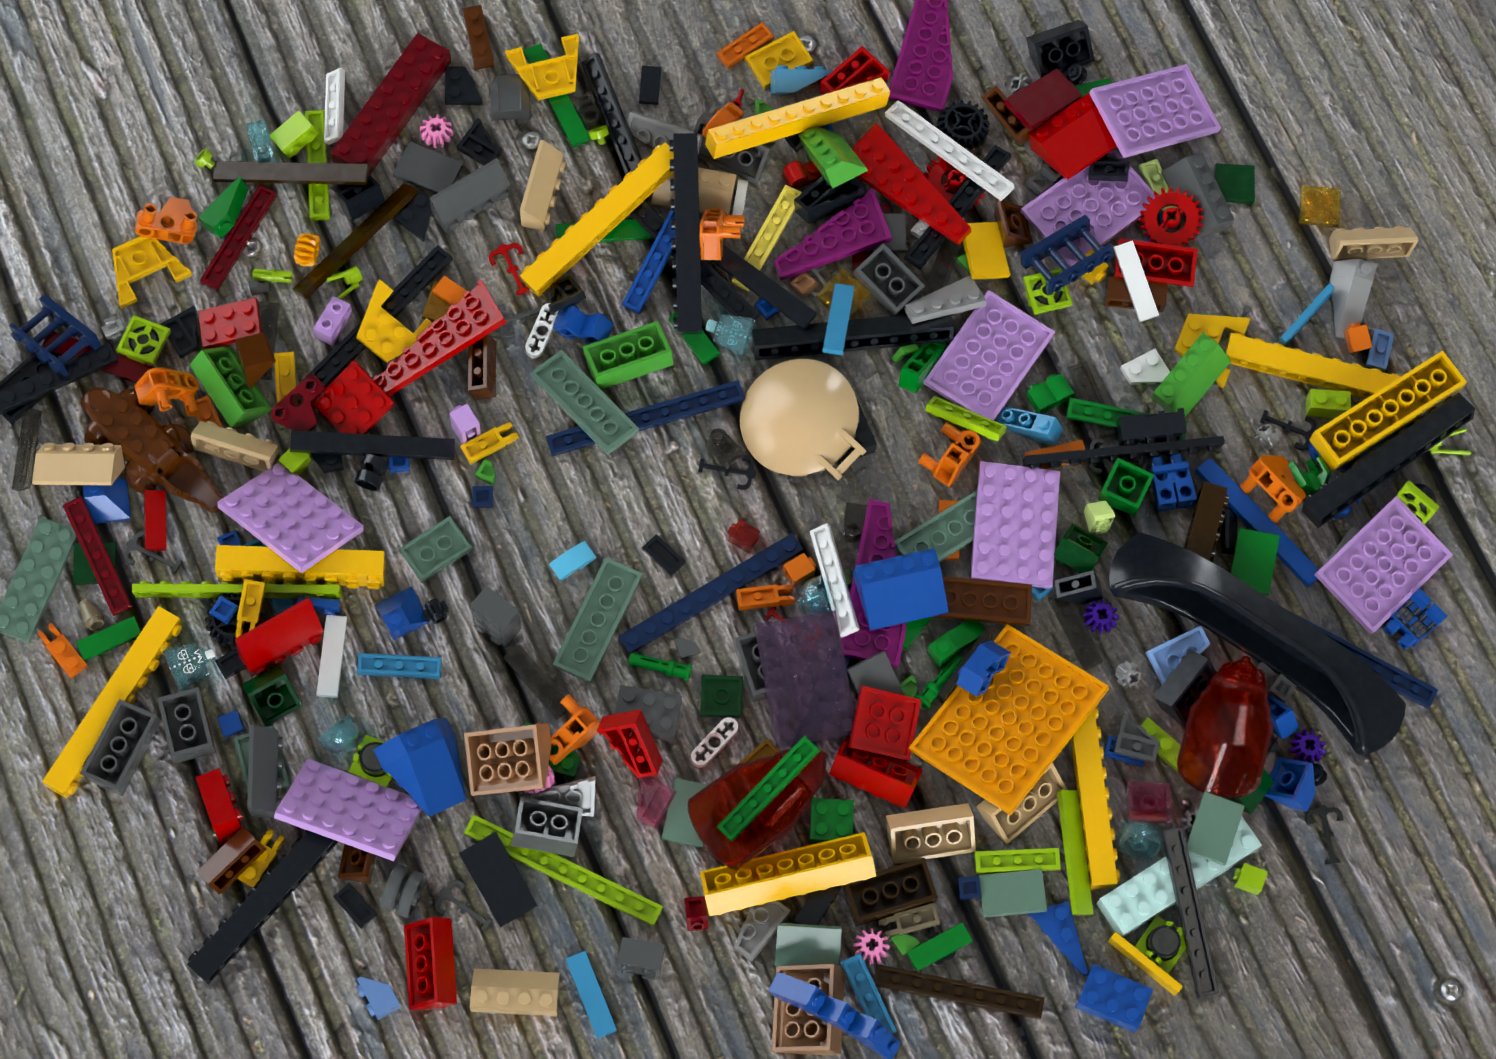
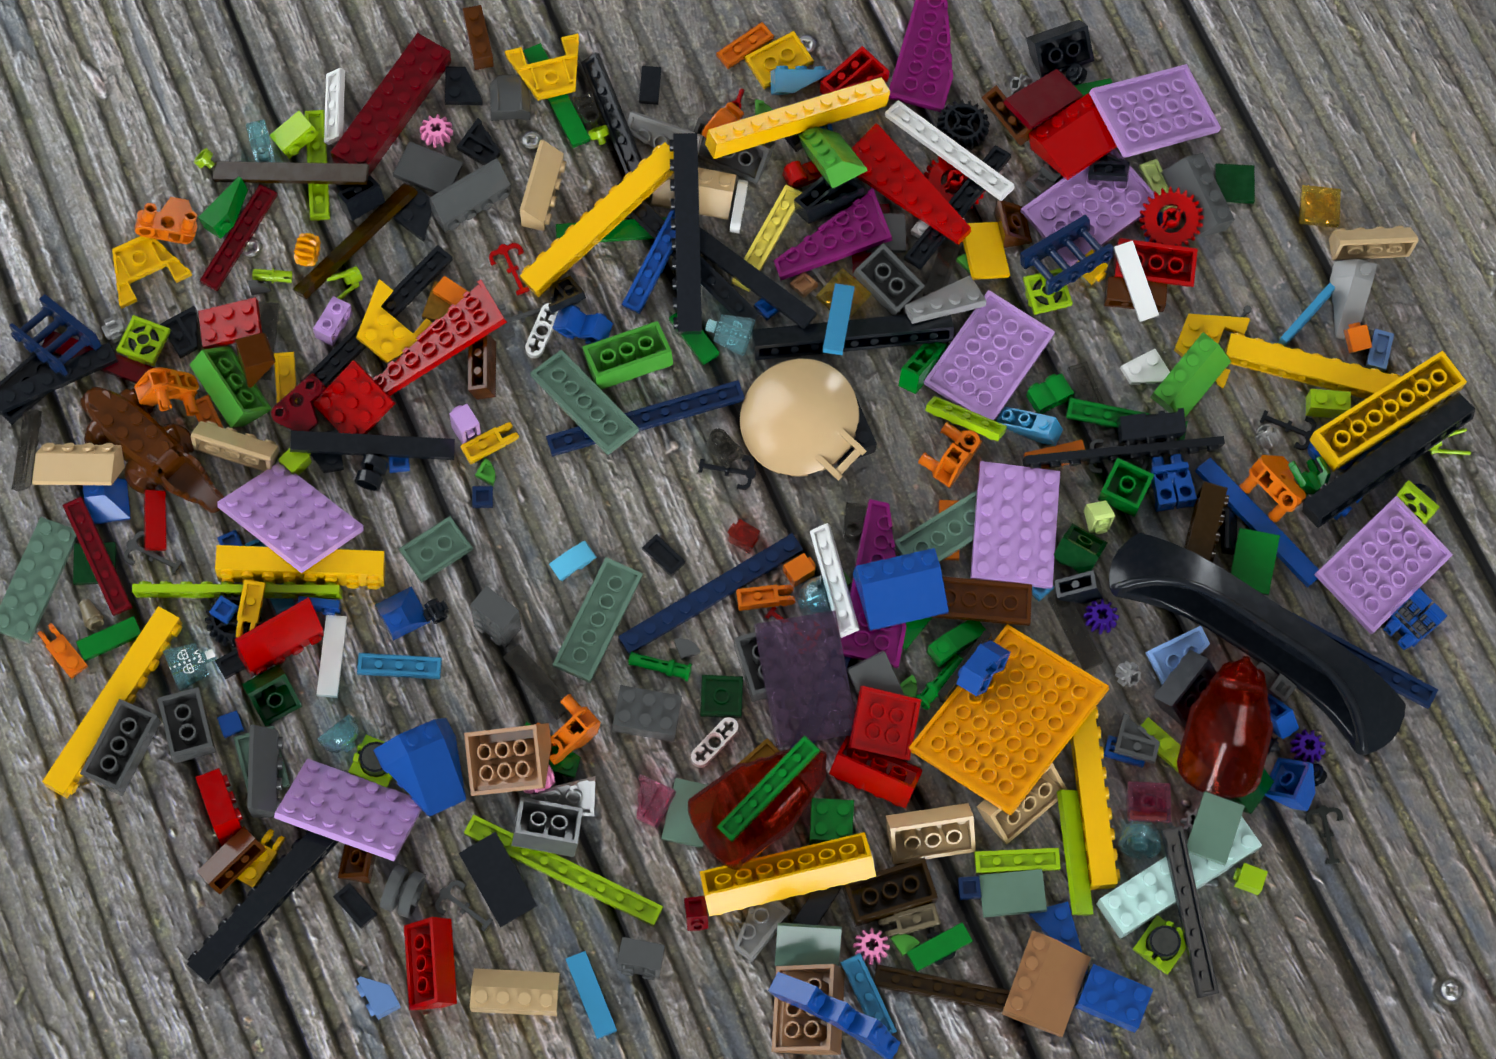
red wedge [597,709,663,778] -> none
orange piece [700,208,745,260] -> none
bright green tile [891,344,919,363] -> none
yellow tile [1108,932,1182,996] -> none
none -> medium nougat slope [1002,930,1091,1037]

